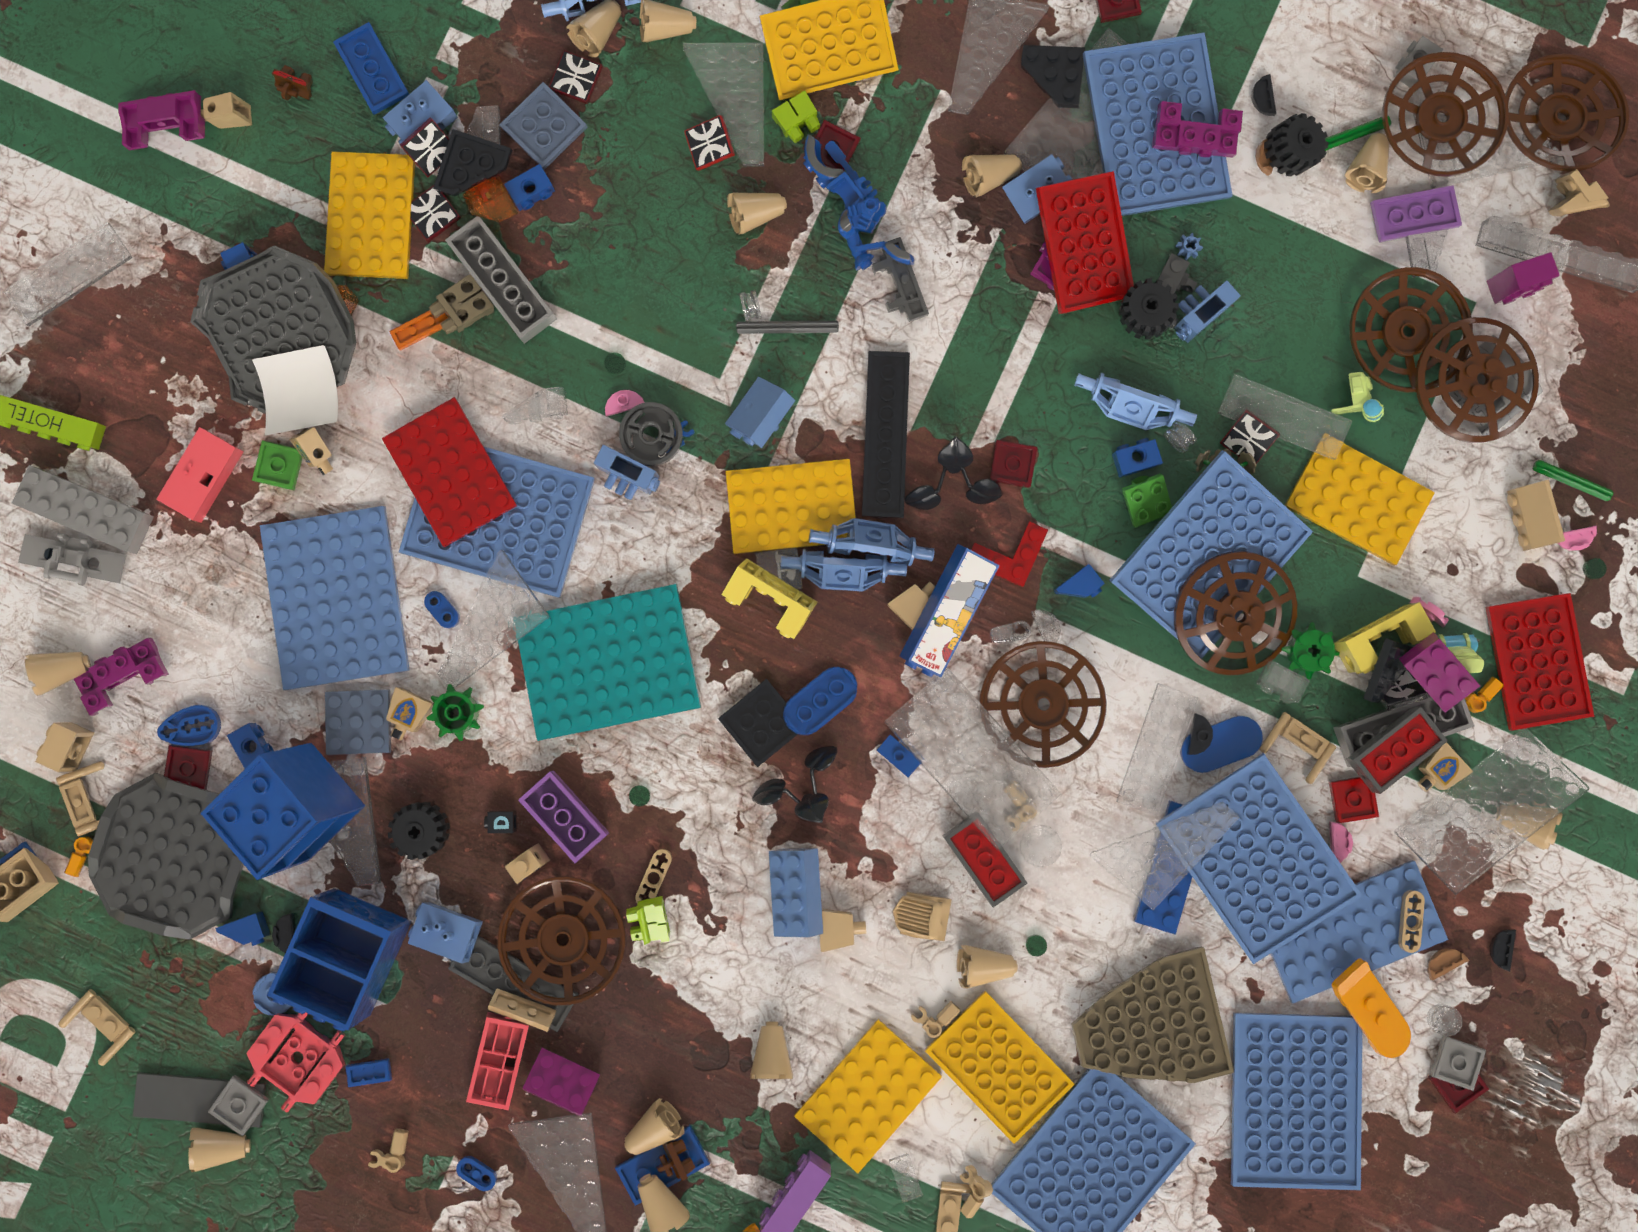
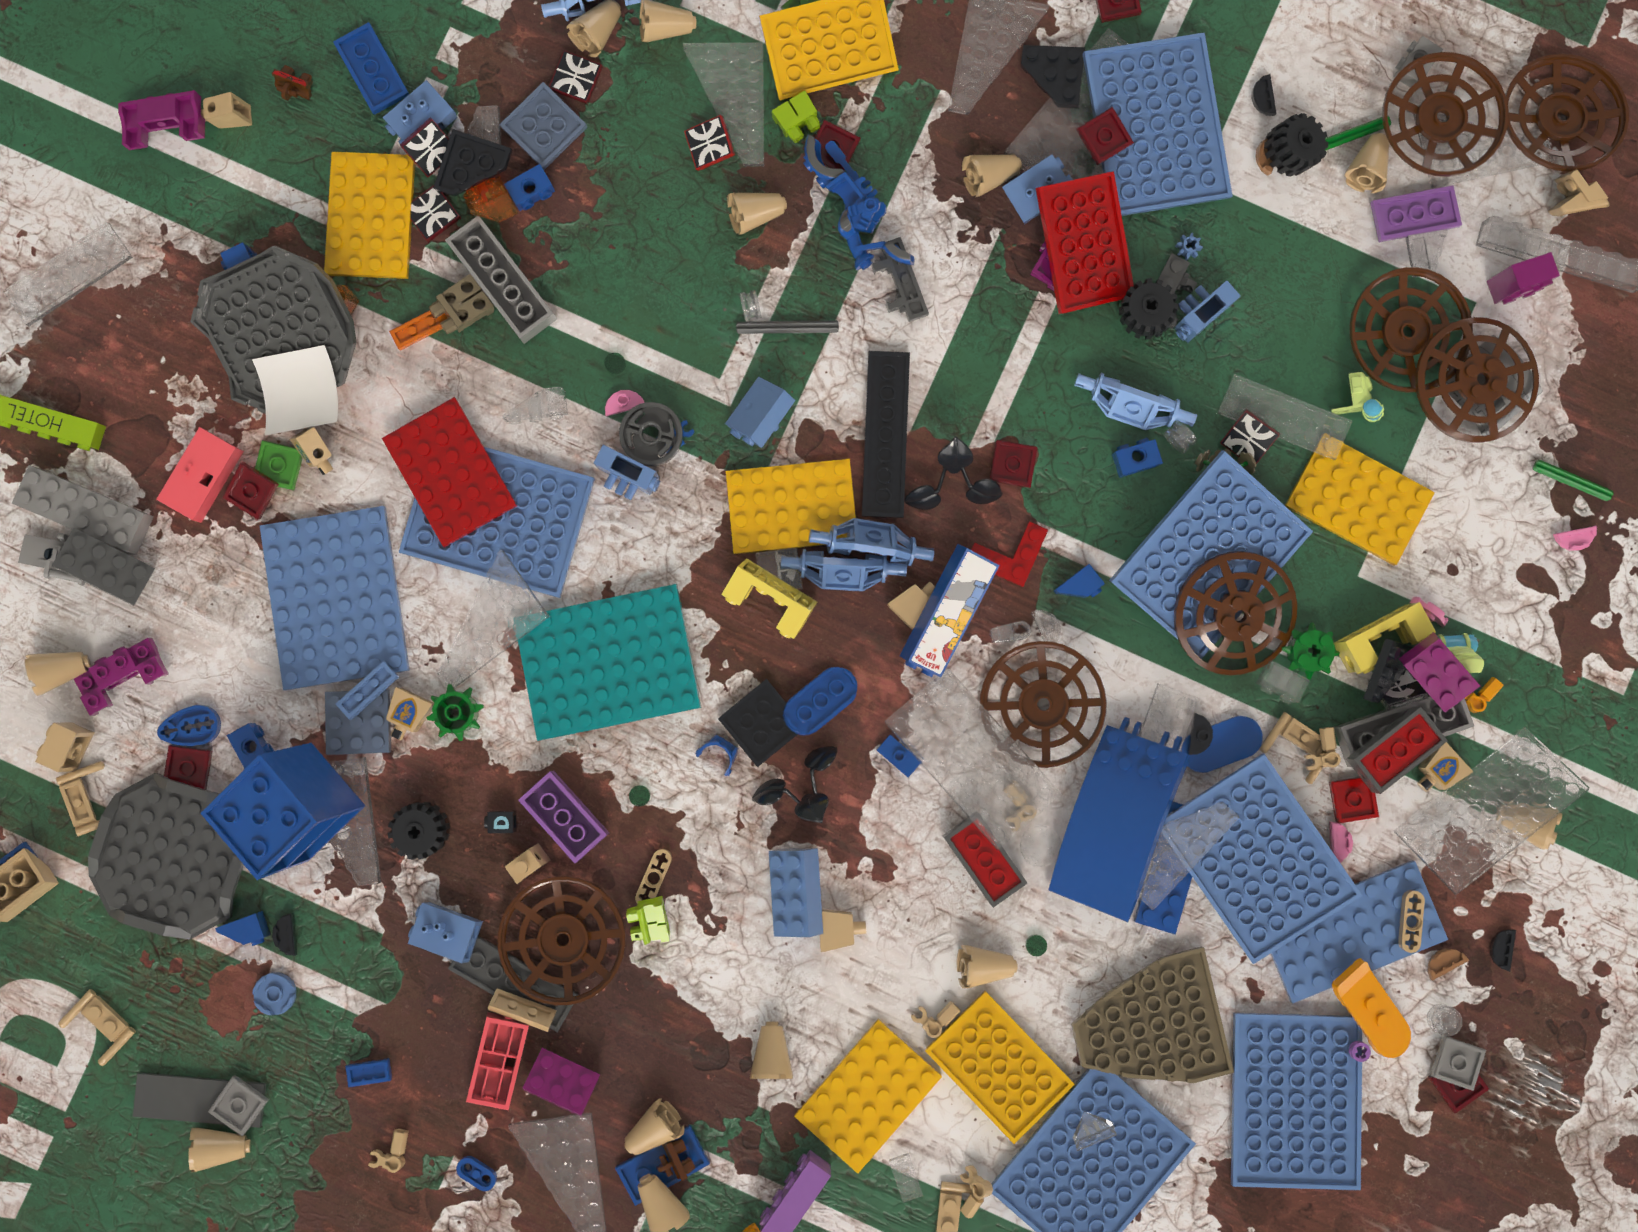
light orange bar [64,836,93,877] -> none
coral piece [246,1012,345,1112] -> none
blue container [267,888,412,1031] -> none
blue plate [424,591,460,628] -> none
tan piece [893,892,952,941] -> none
bright green plate [1122,473,1172,527] -> none
magenta bracket [1152,101,1243,158] -> none
red plate [1485,593,1595,731] -> none
tan slope [1507,480,1565,551] -> none
clear green tile [1583,558,1607,579] -> none
none -> dark grey brick [52,528,155,606]
none -> dark red tile [223,462,279,520]
none -> medium blue plate [336,661,399,720]
none -> blue helmet [695,734,739,776]
none -> blue hinge [1048,717,1189,923]
none -> clear slope [1073,1111,1117,1151]
none -> dark red tile [1076,107,1134,166]
none -> tan bar [1304,727,1341,770]
none -> medium lavender bush [1349,1041,1371,1062]

